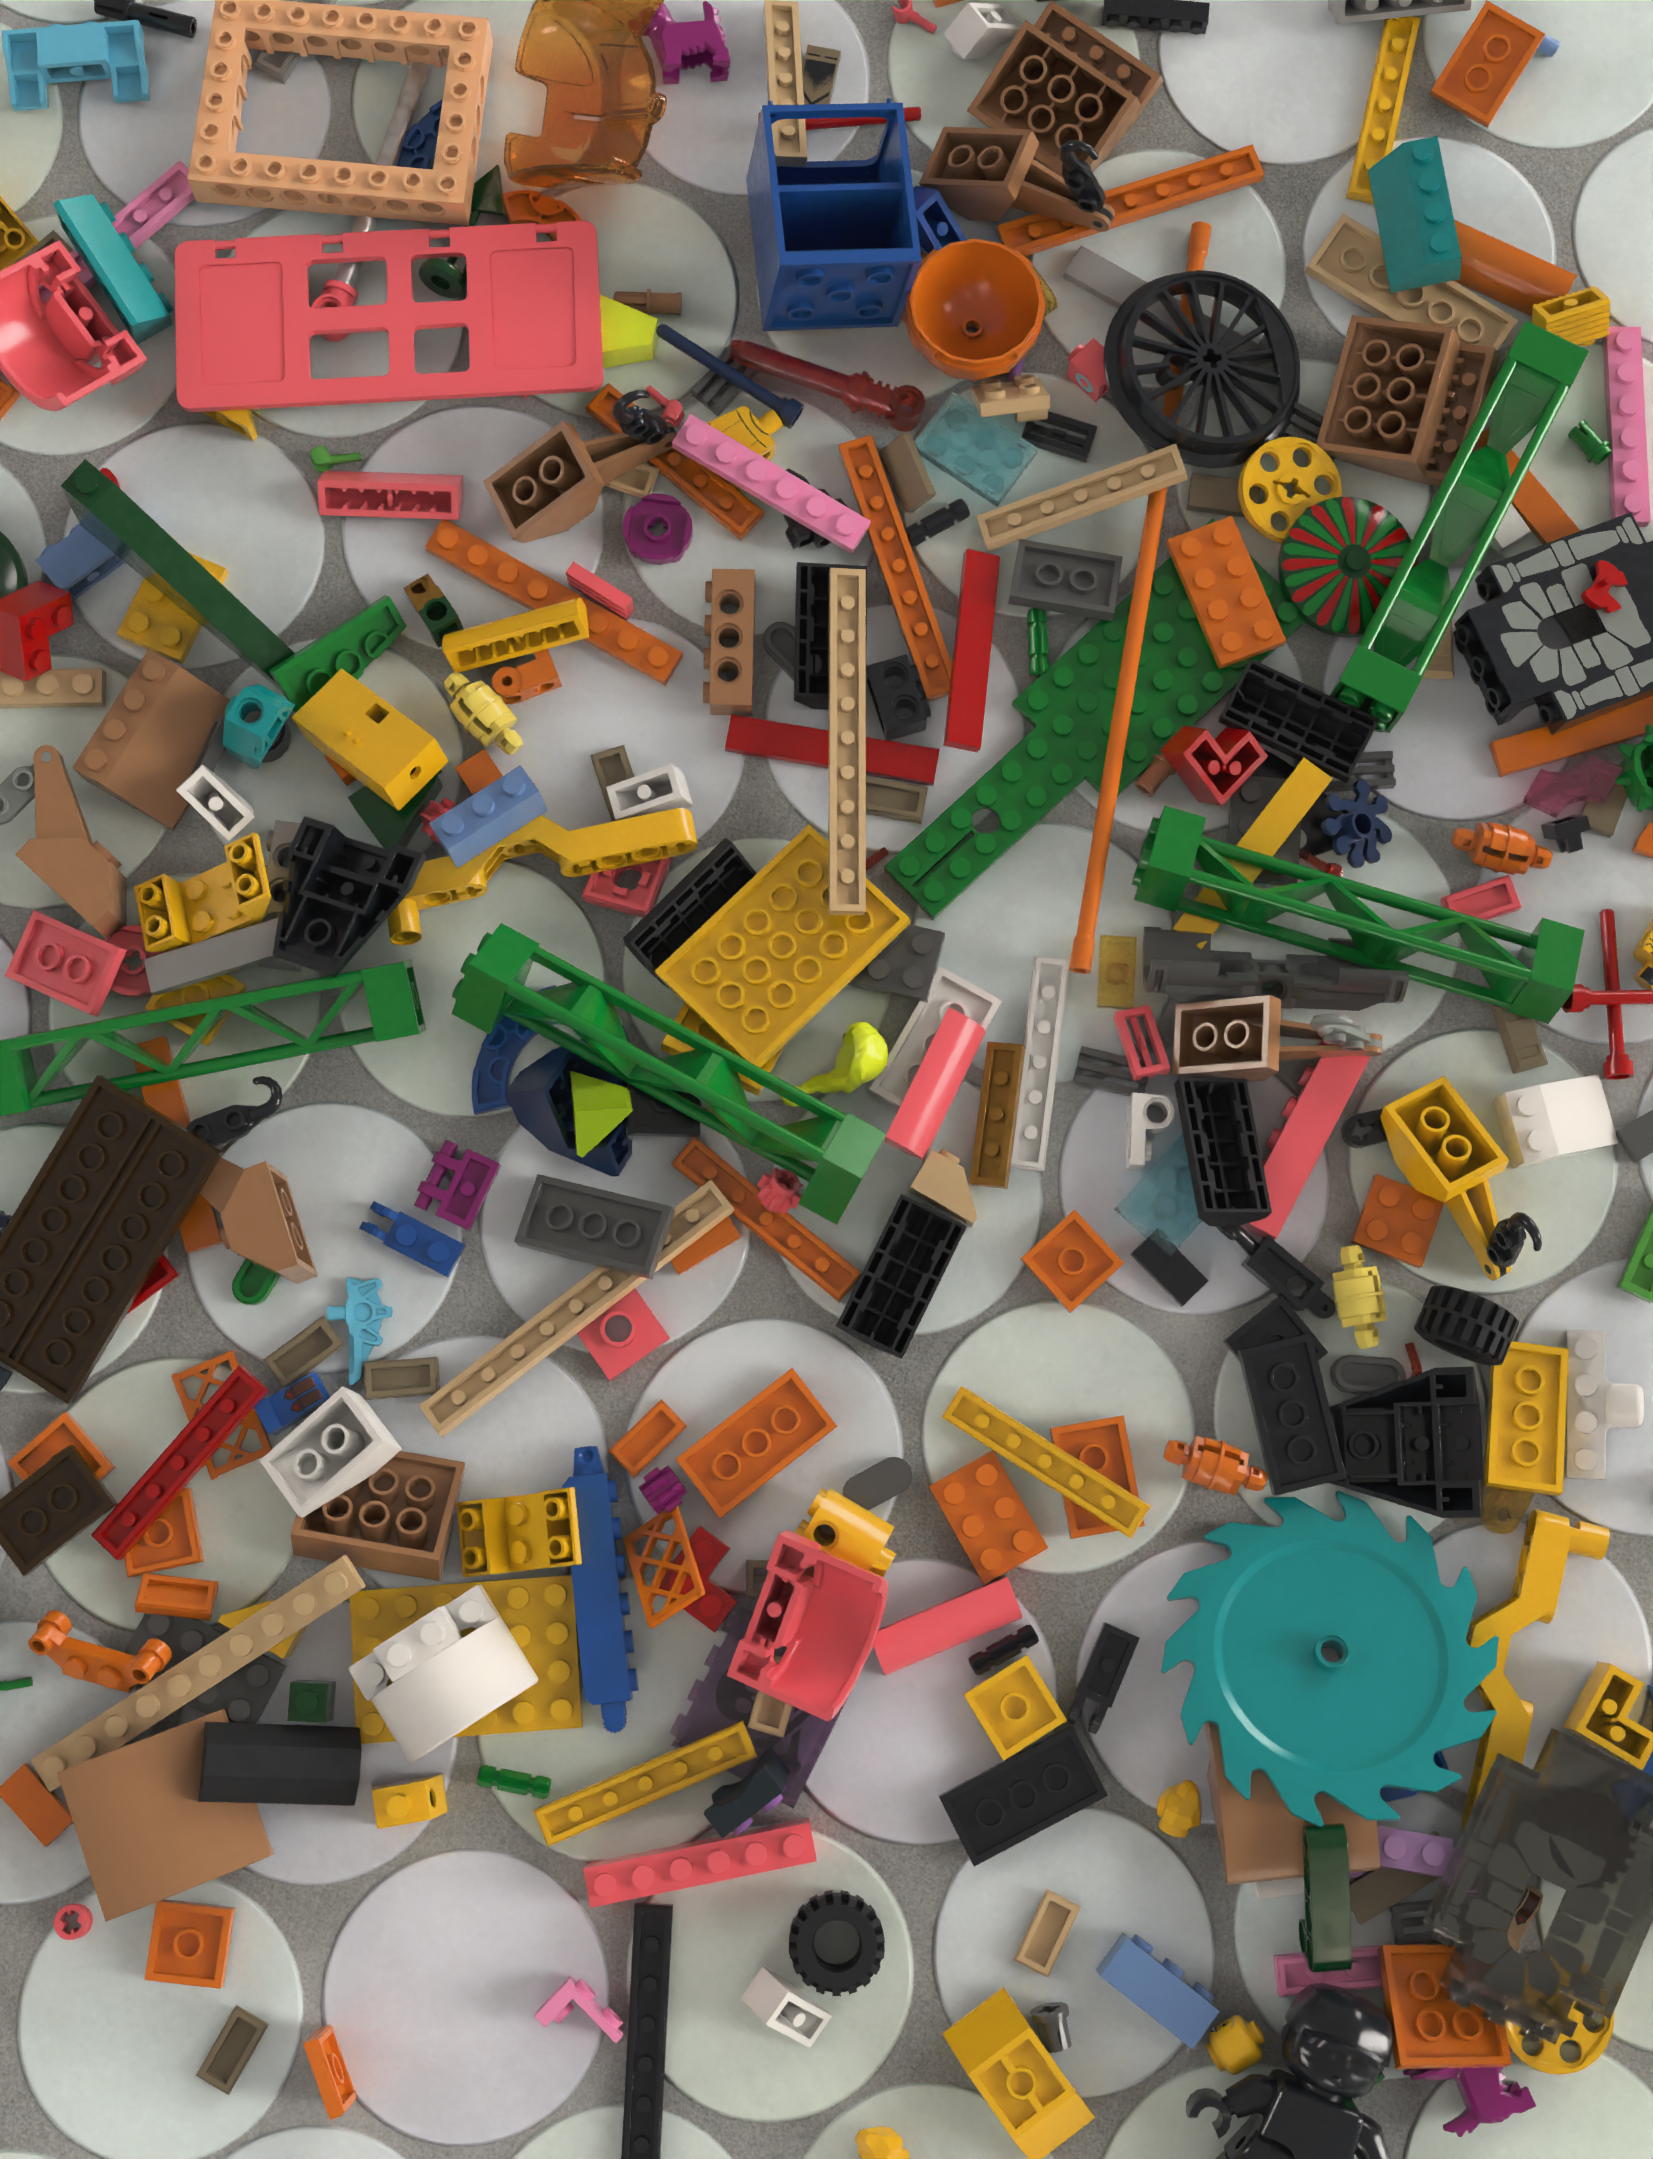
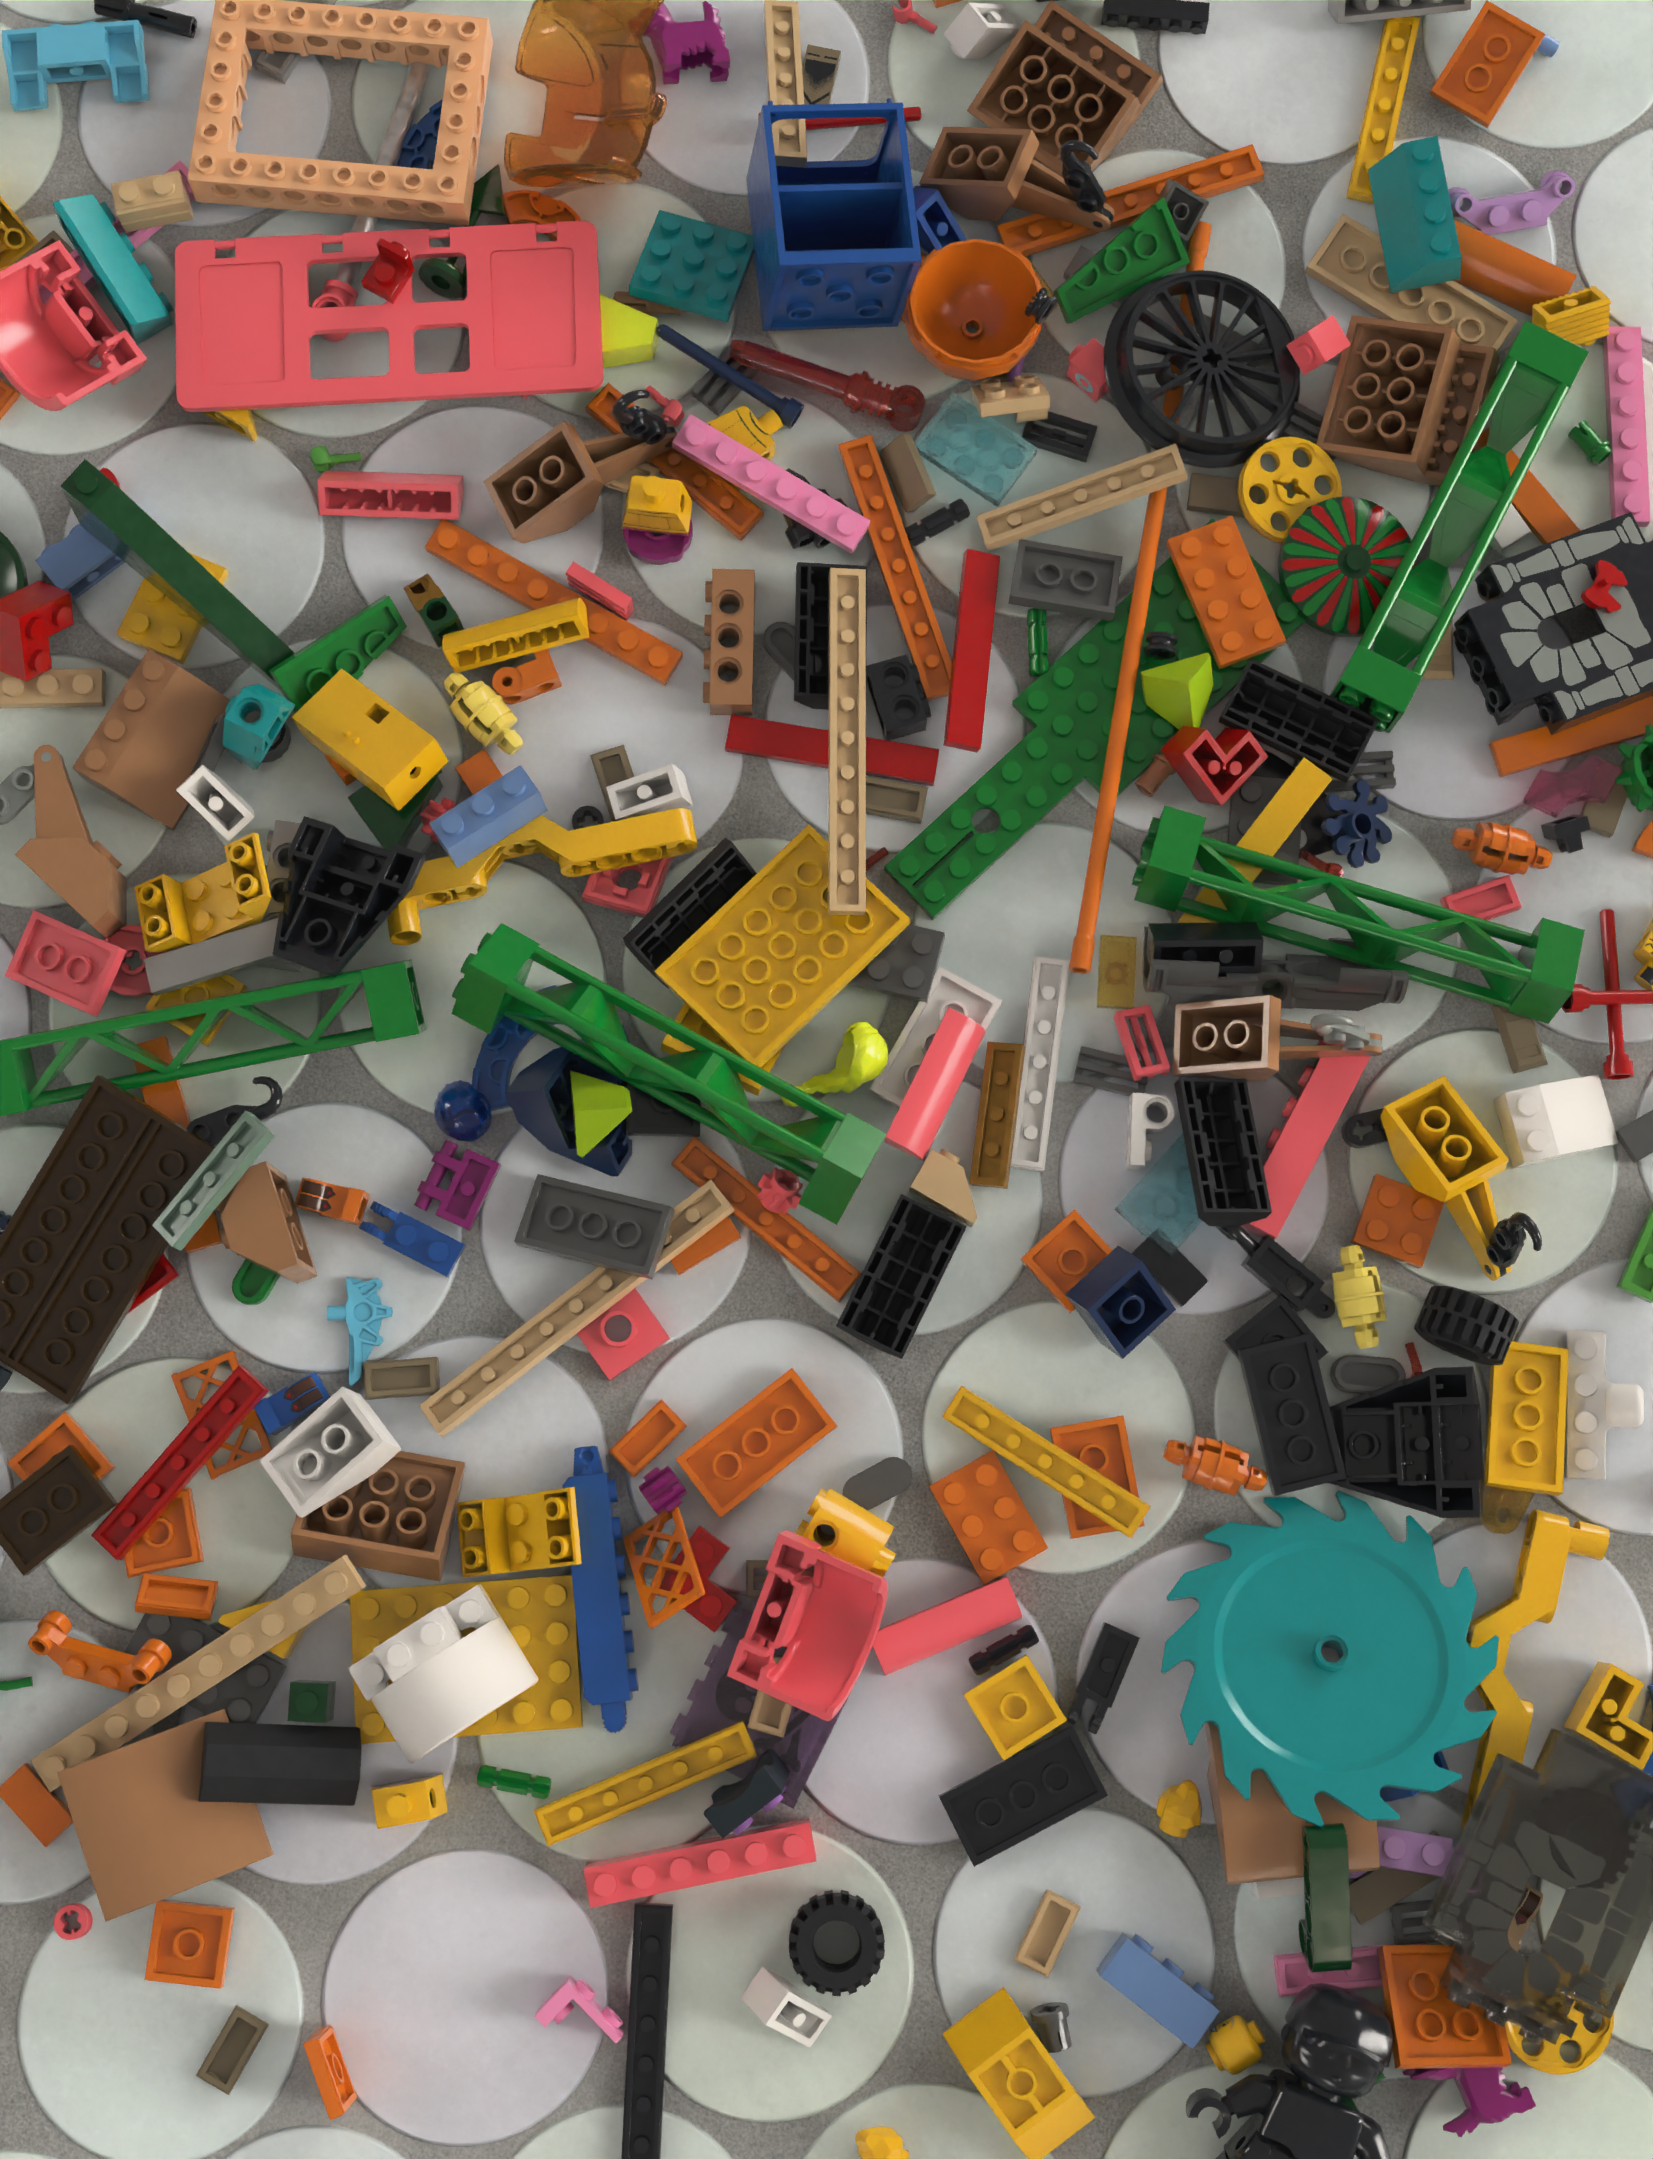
dark tan tile [263,1316,344,1389] -> none
none -> tan brick [111,170,193,233]
none -> sand green plate [152,1110,275,1251]
none -> orange leg [294,1178,370,1226]
none -> red bracket [361,238,415,304]
none -> clear blue hair [434,1080,492,1142]
none -> black bush [572,806,604,830]
none -> yellow torso [622,475,693,536]
none -> teal plate [629,210,754,322]
none -> black bush [1024,287,1058,325]
none -> green wing [1053,197,1190,324]
none -> dark blue brick [1065,1246,1176,1359]
none -> lime slope [1141,652,1214,730]
none -> black bush [1144,632,1178,659]
none -> black brick [1146,922,1264,973]
none -> dark grey piece [1157,179,1209,242]
none -> coral brick [1286,315,1351,375]
none -> lavender plate [1448,170,1575,235]

